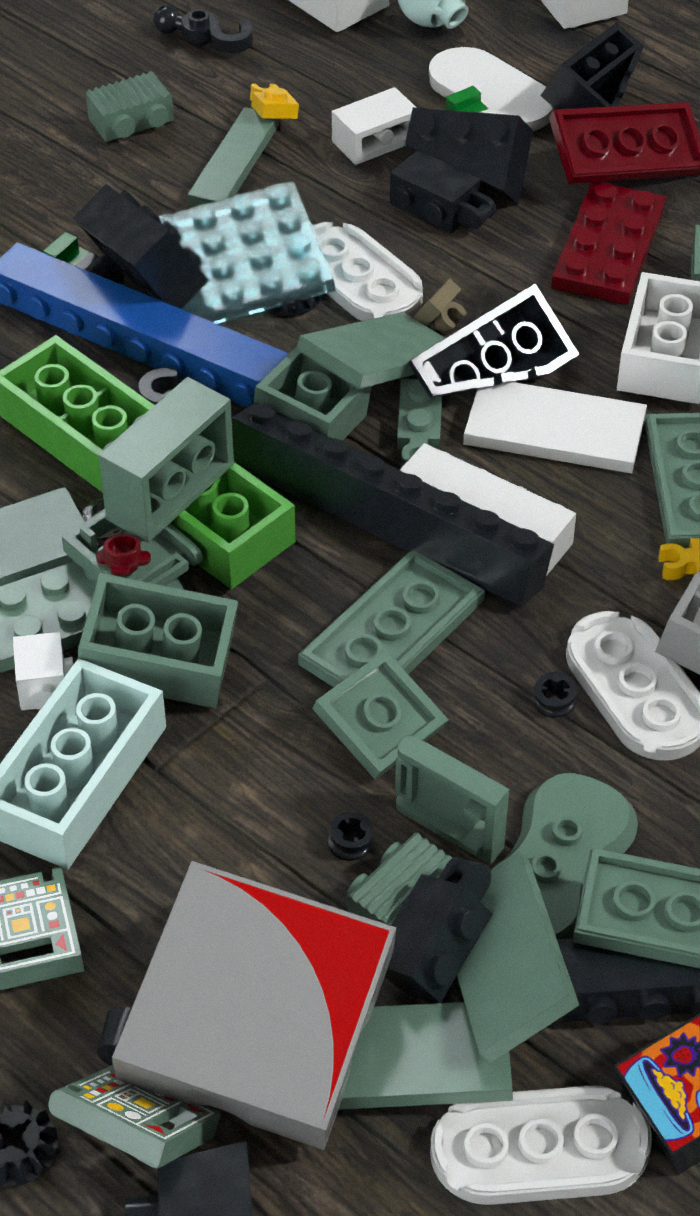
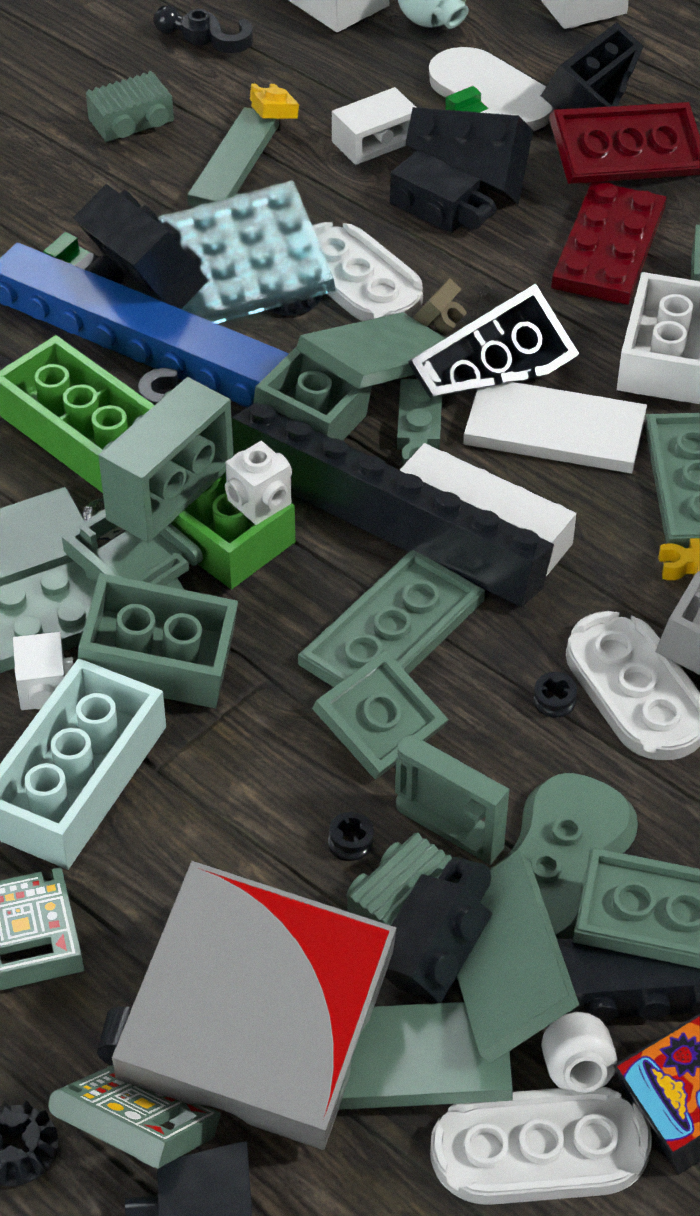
dark red plate [96,533,151,576] -> none
none -> white brick [225,441,292,525]
none -> white head [541,1012,617,1093]

